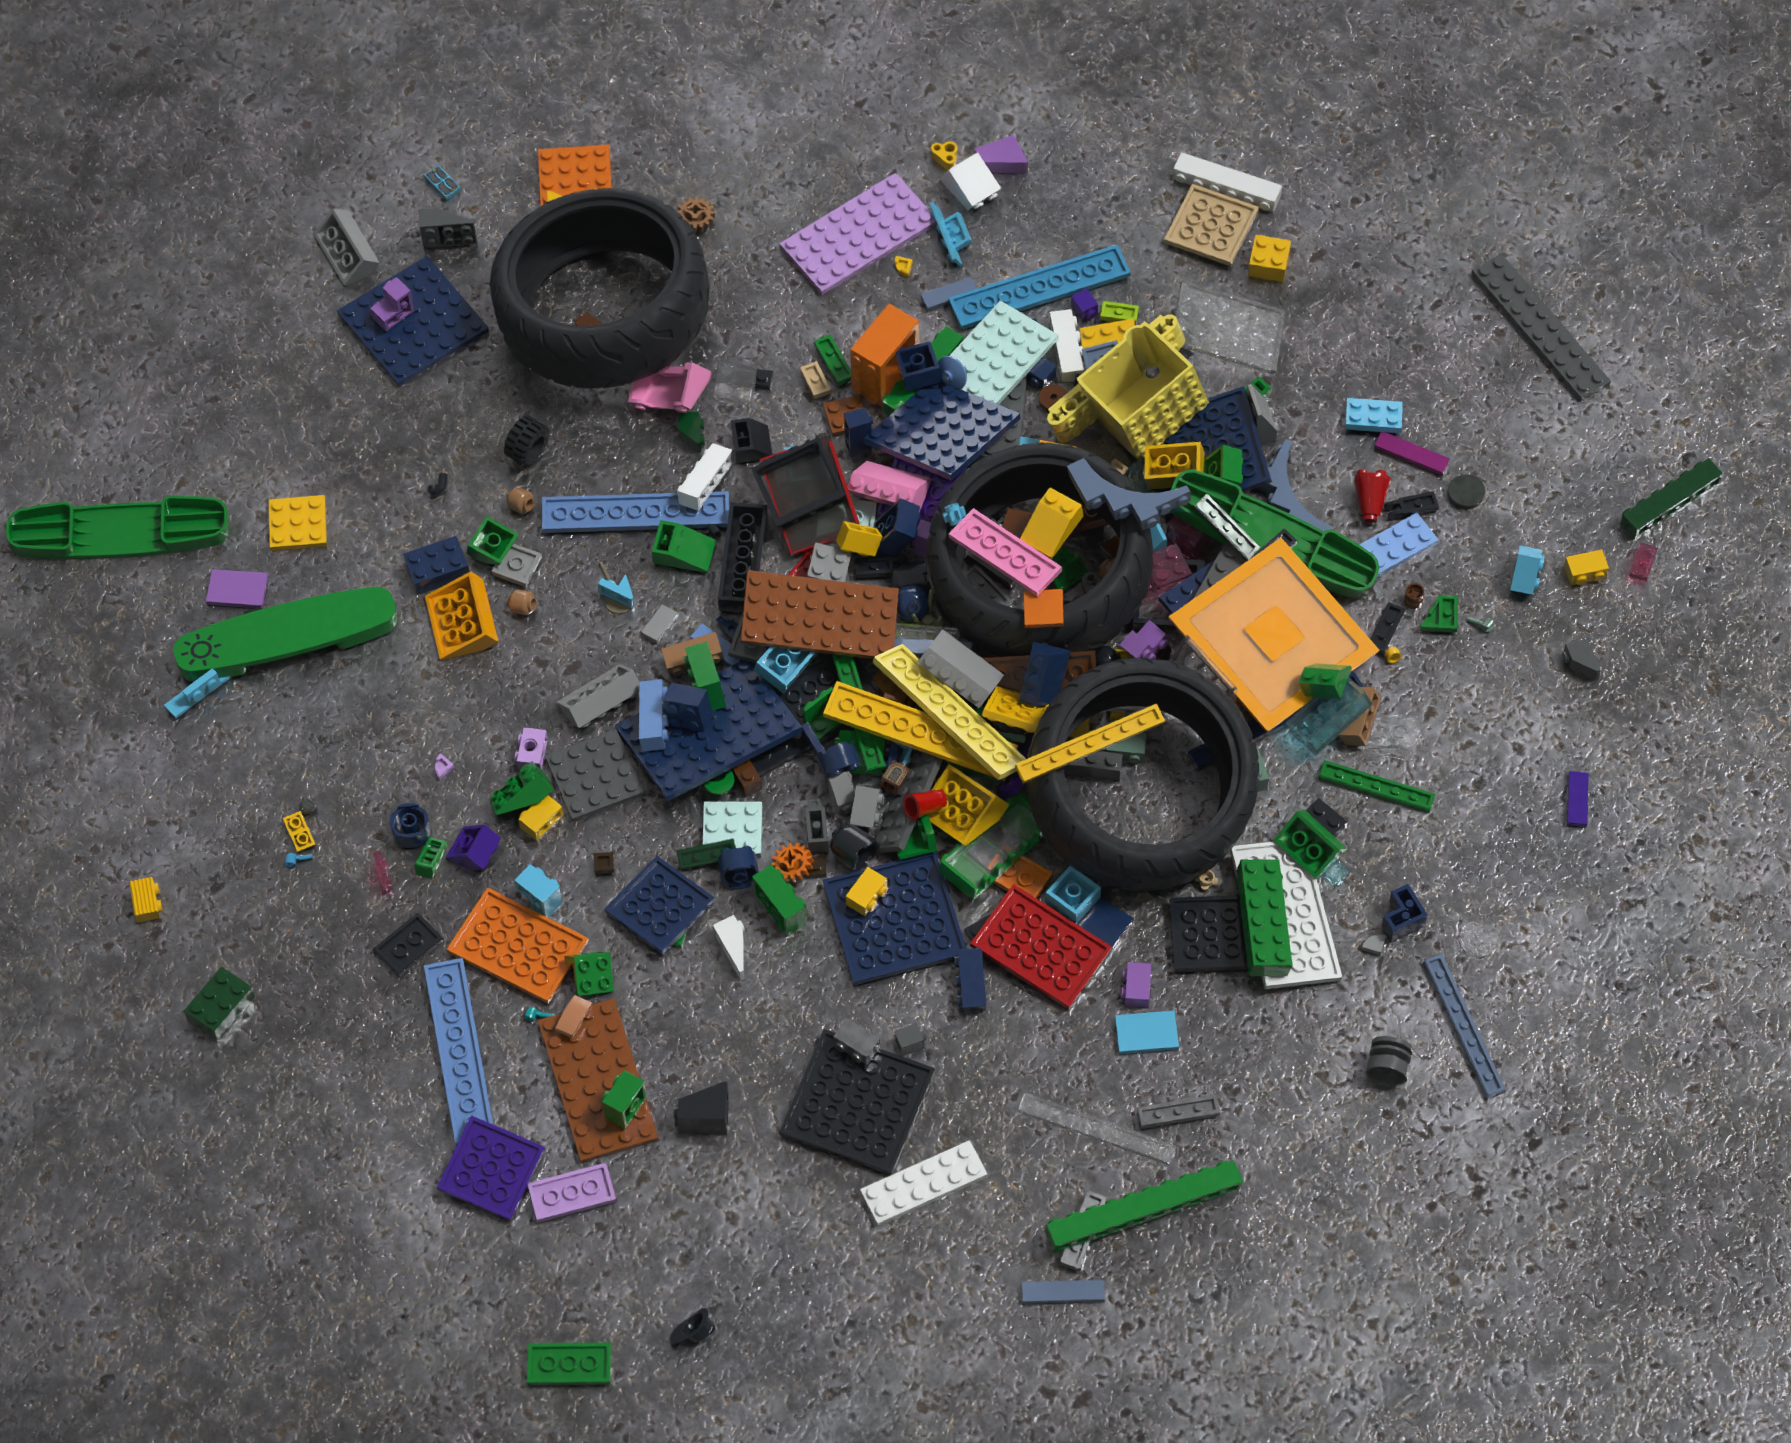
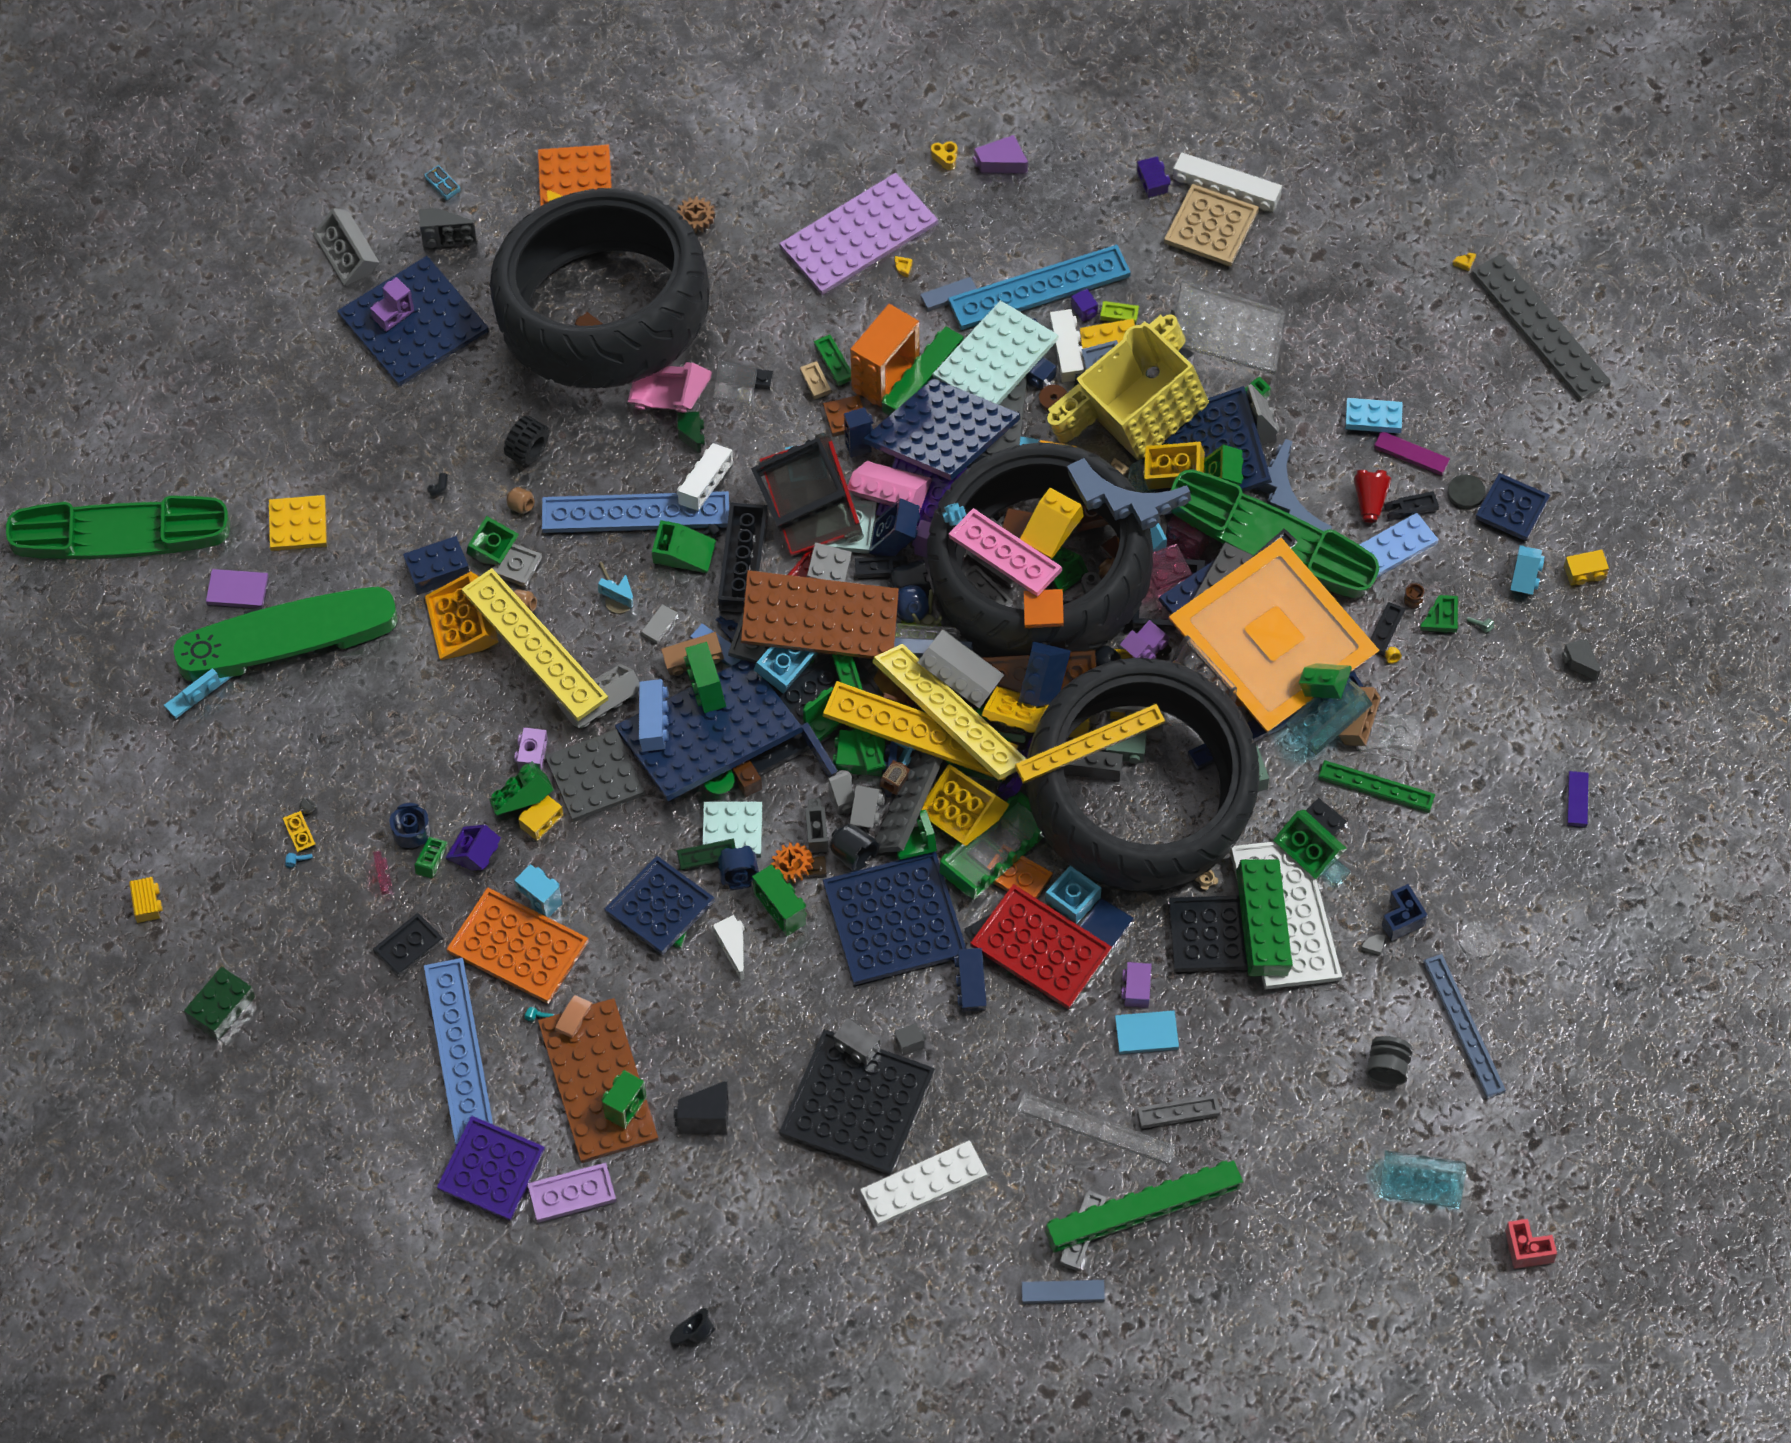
lavender tile [435,753,454,780] -> none
green plate [527,1342,611,1385] -> none
green bracket [564,951,614,996] -> none
dark brown plate [593,852,614,874] -> none
dark blue brick [663,683,713,732] -> none
black slope [731,418,773,463] -> none
dark blue brick [816,740,860,779] -> none
yellow brick [836,521,883,557] -> none
yellow brick [846,867,888,916] -> none
dark blue brick [895,341,942,391] -> none
red plant [903,790,947,820] -> none
medium azure bracket [930,202,973,267] -> none
medium blue dish [938,356,967,389] -> none
white slope [940,152,1001,210] -> none
tile [1193,494,1260,561] -> none
yellow brick [1248,235,1291,282] -> none
dark green brick [1620,458,1723,539] -> none
clear pink plate [1629,542,1658,582] -> none
none -> light yellow plate [462,568,608,721]
none -> dark purple brick [1136,156,1171,198]
none -> clear light blue slope [1379,1150,1466,1208]
none -> yellow tile [1452,253,1477,271]
none -> dark blue plate [1475,473,1550,541]
none -> coral brick [1505,1219,1557,1269]

